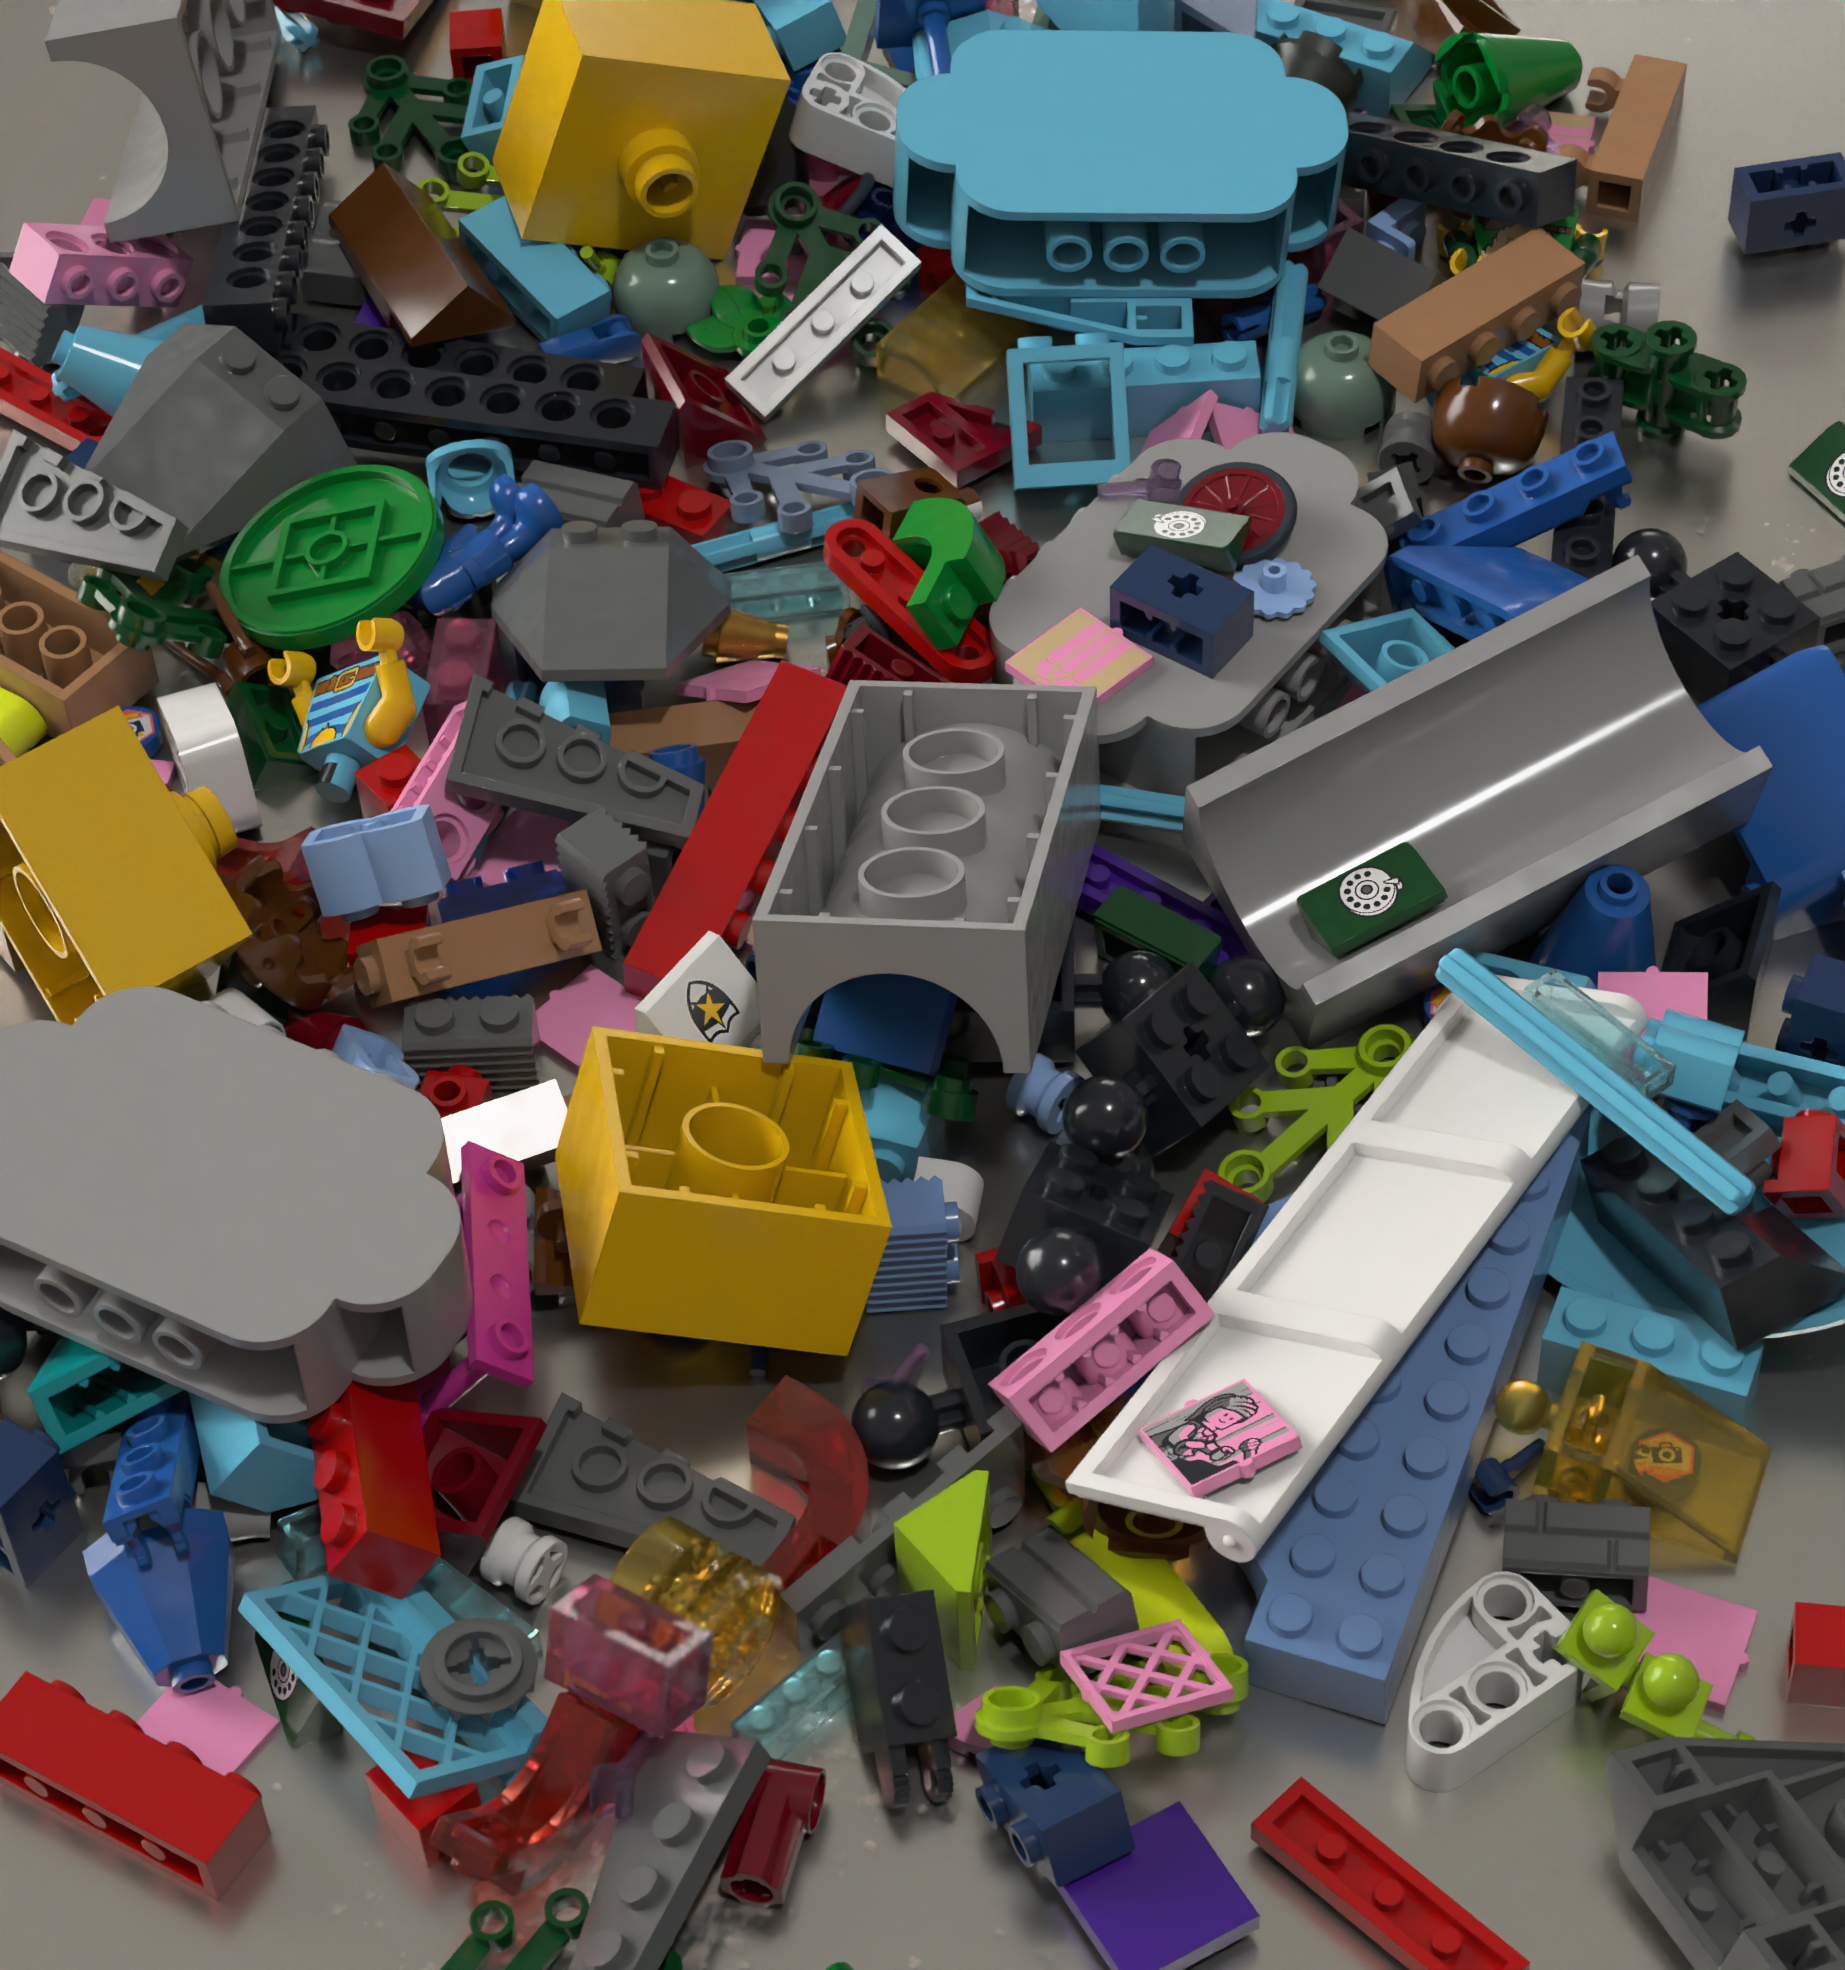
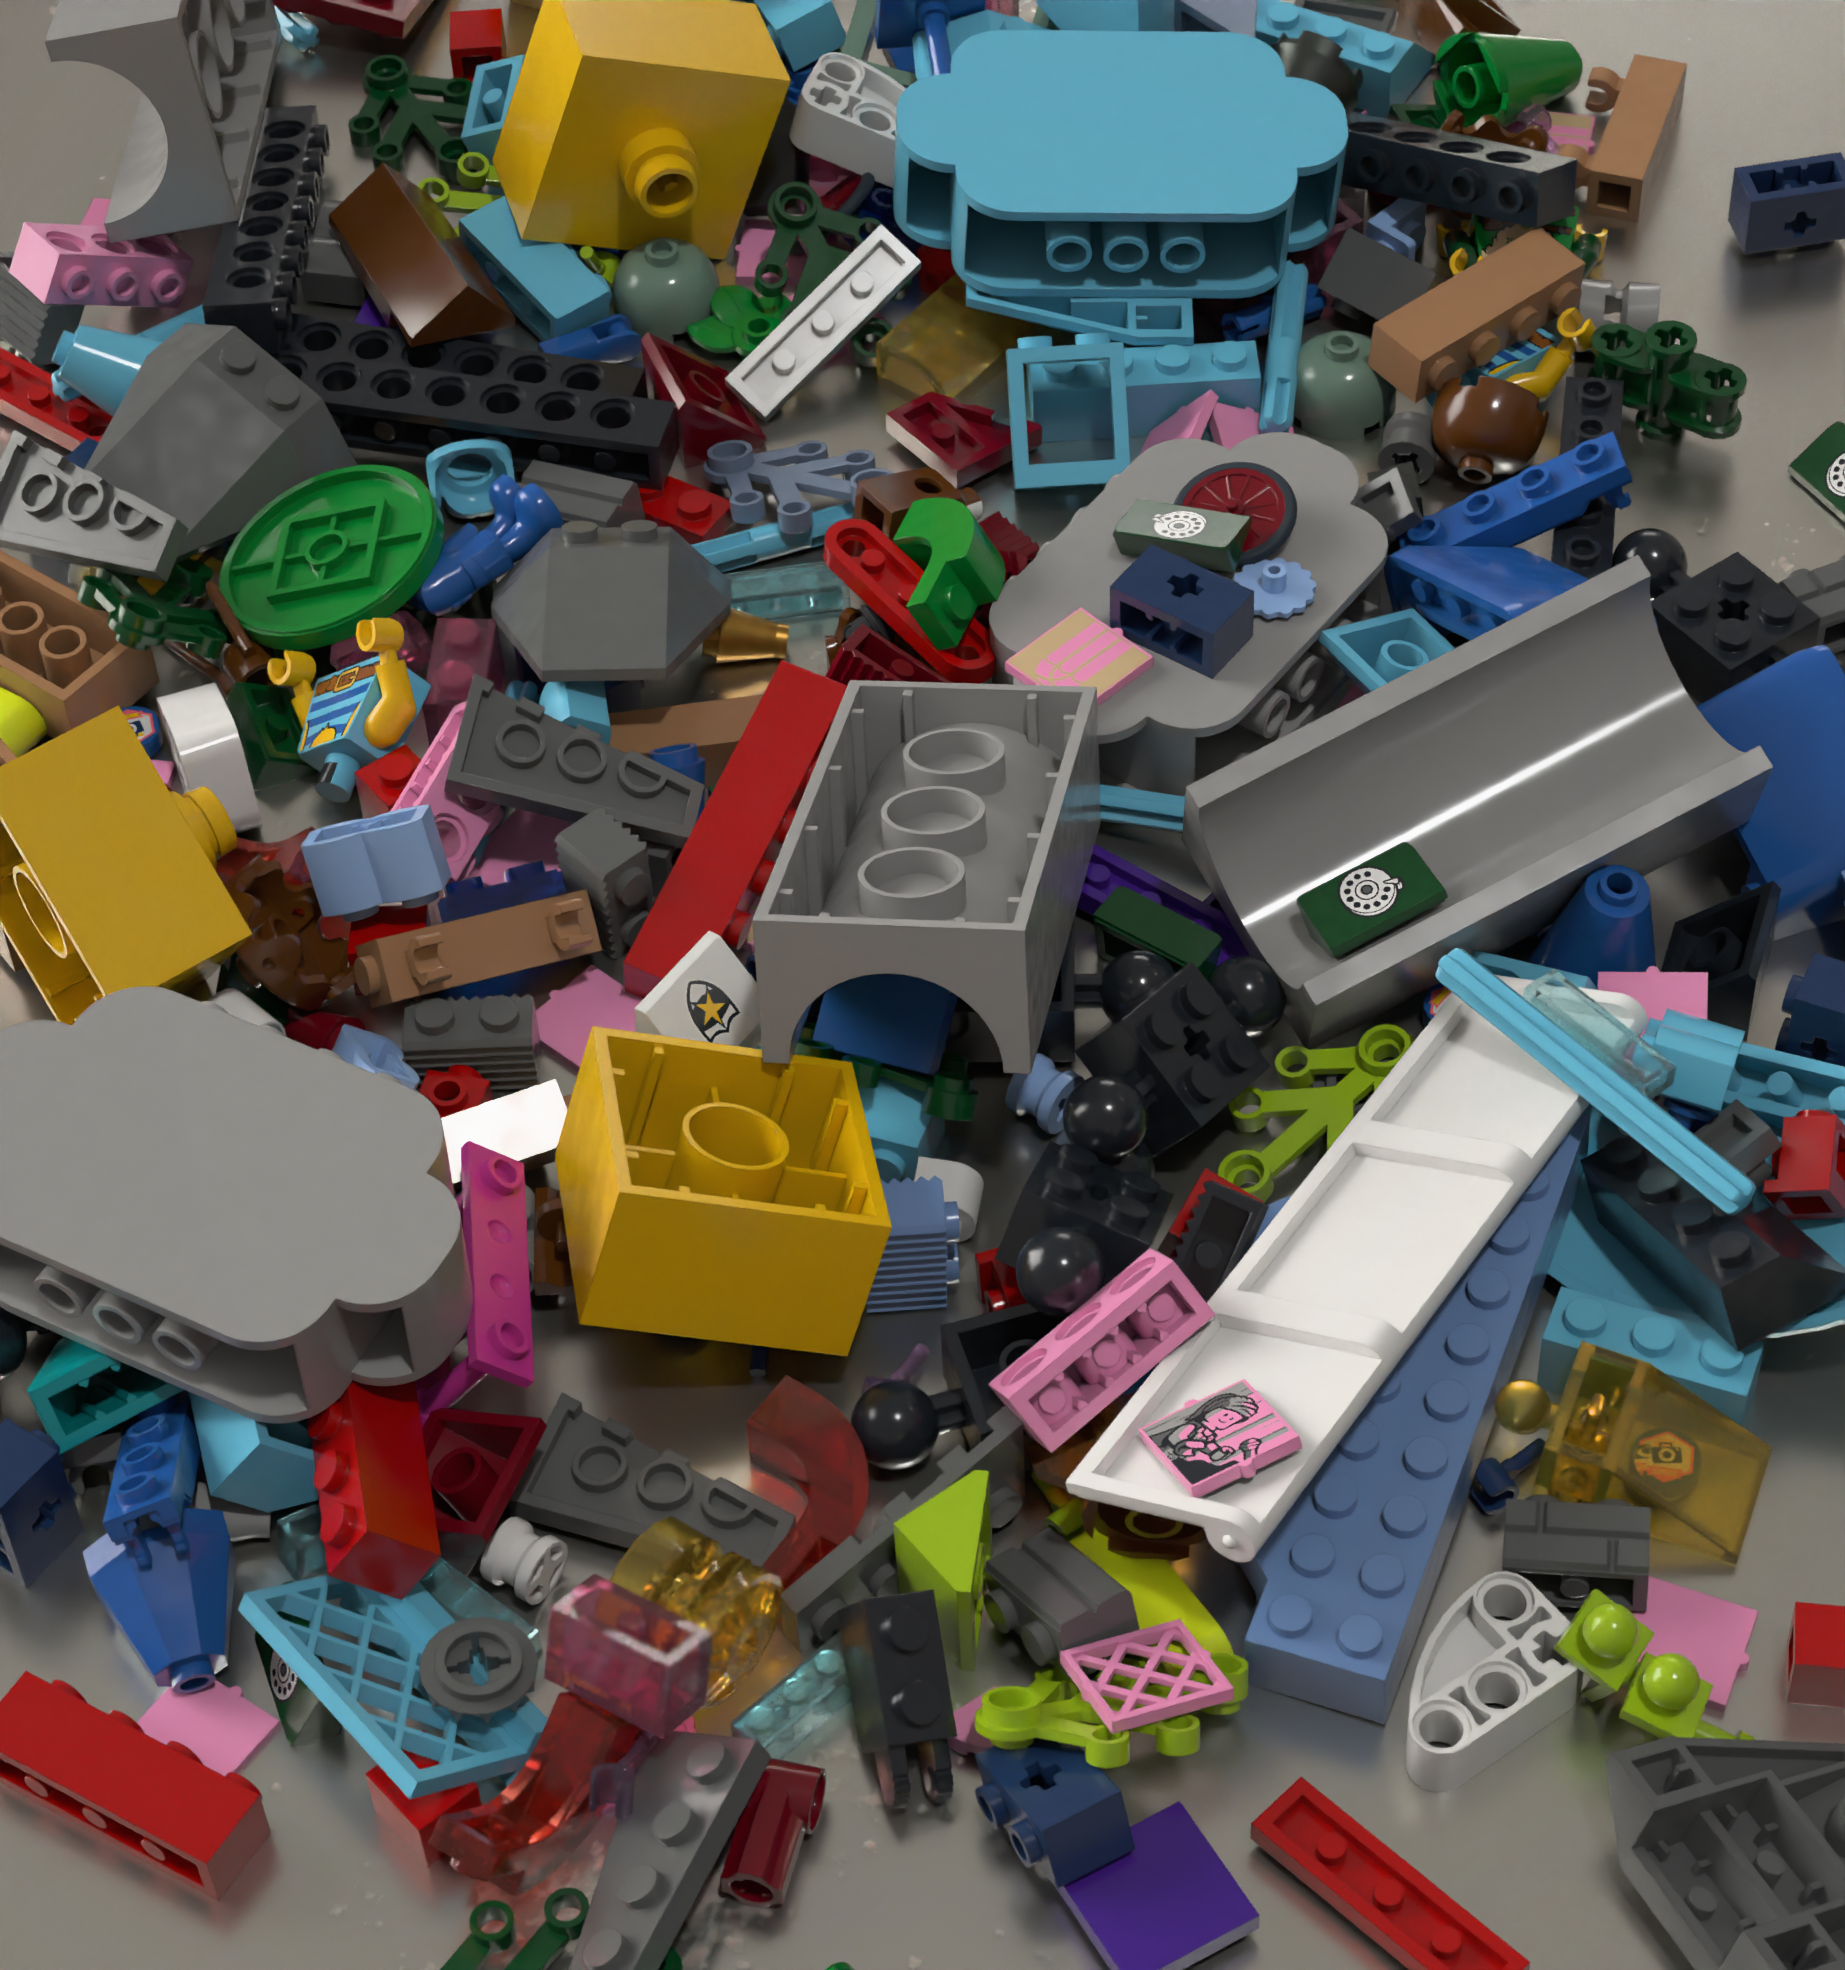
bright pink piece [677,660,821,703] -> none
clear purple hand [1097,458,1182,504] -> none

